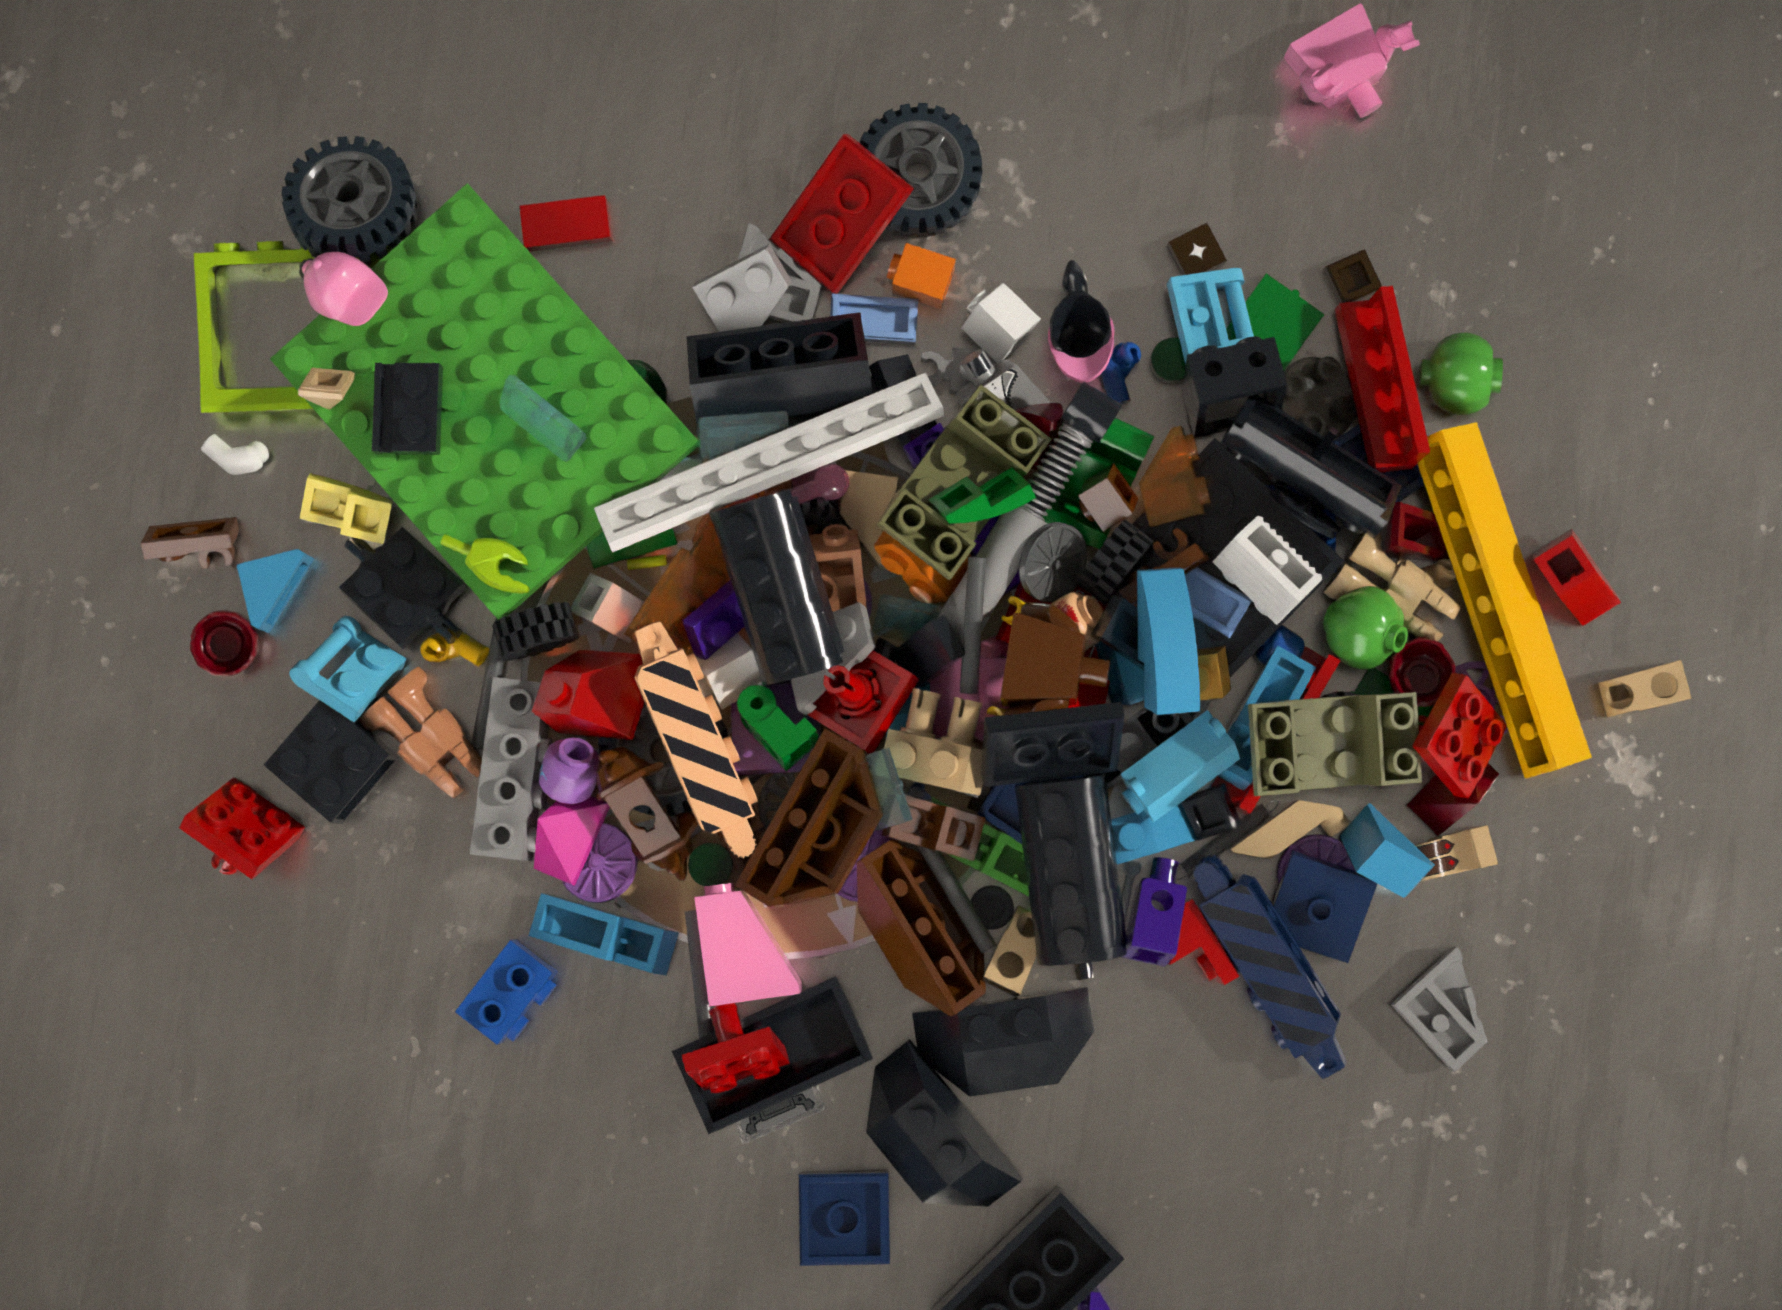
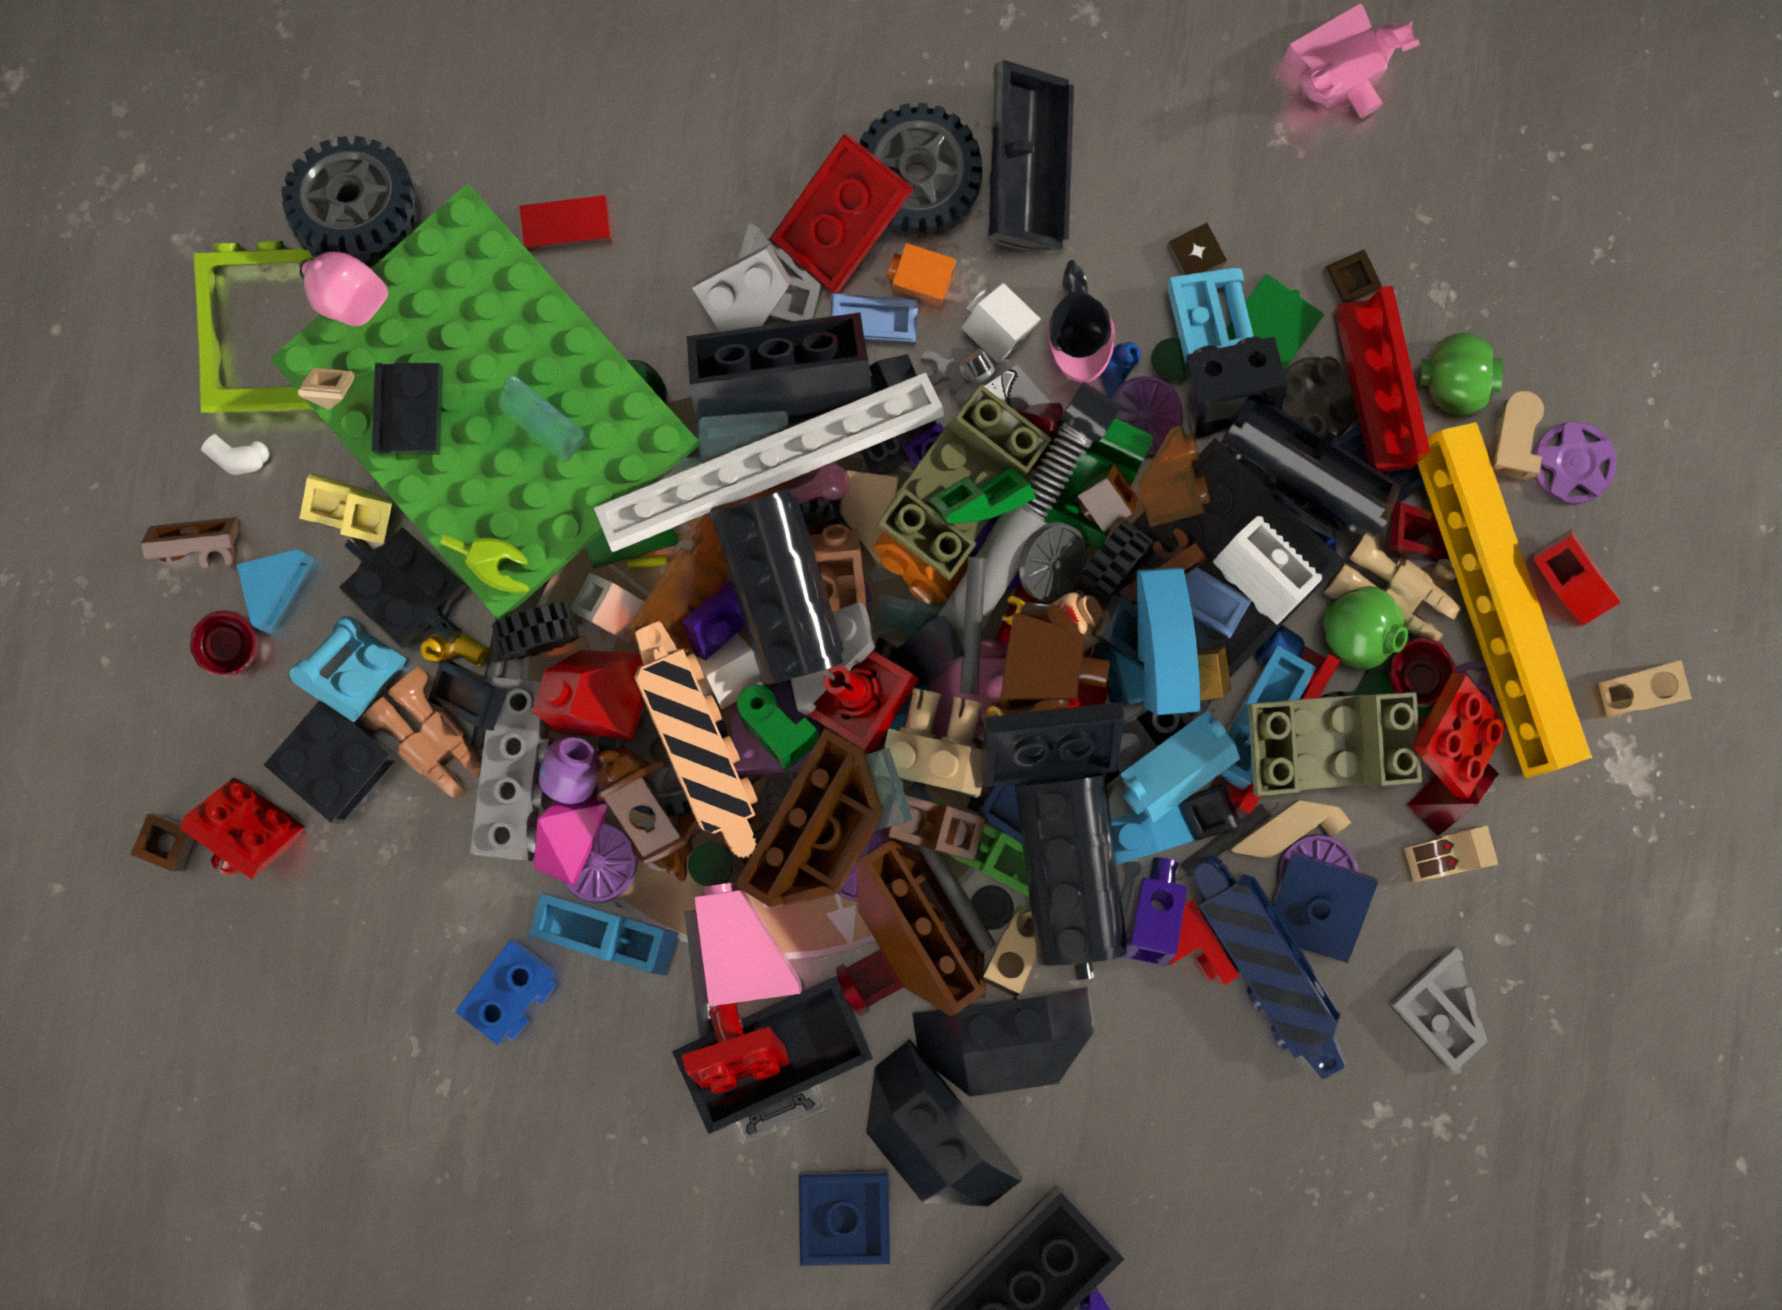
dark azure slope [1340,803,1435,898] -> none
none -> reddish brown plate [130,813,195,872]
none -> black tile [428,659,507,731]
none -> dark red tile [836,949,904,1015]
none -> black tile [860,436,910,475]
none -> black container [987,60,1074,252]
none -> medium lavender wheel [1112,376,1183,455]
none -> tan leg [1489,391,1544,481]
none -> medium lavender wheel [1533,422,1617,504]

